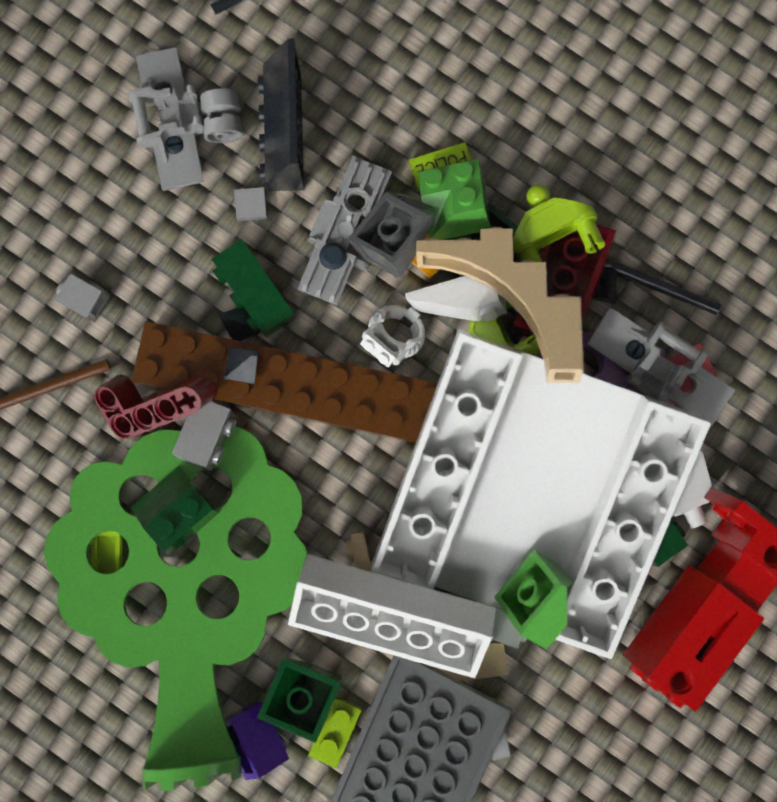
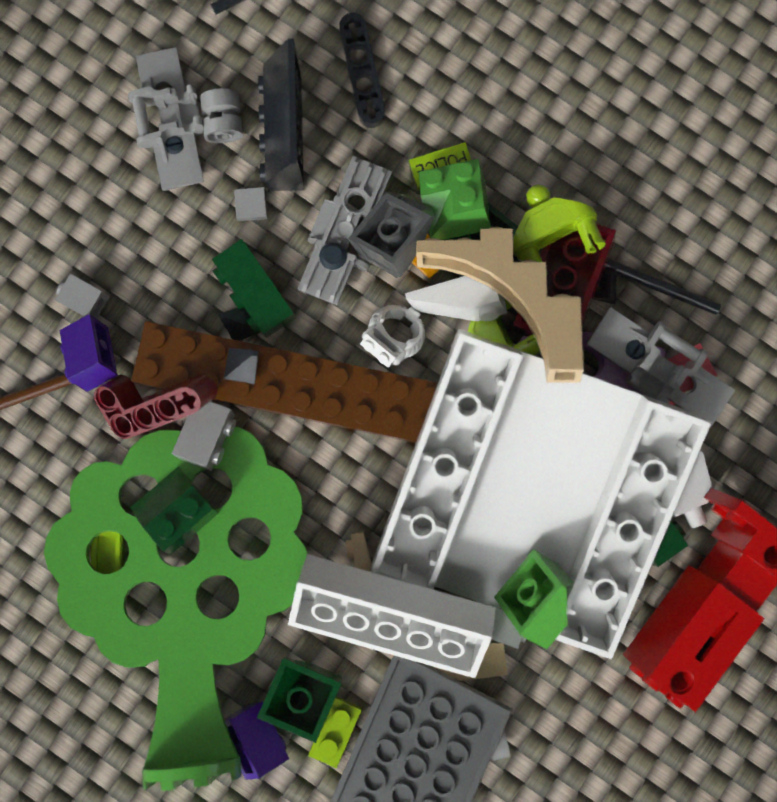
none -> dark purple brick [59,314,118,392]
none -> black beam [339,13,385,128]

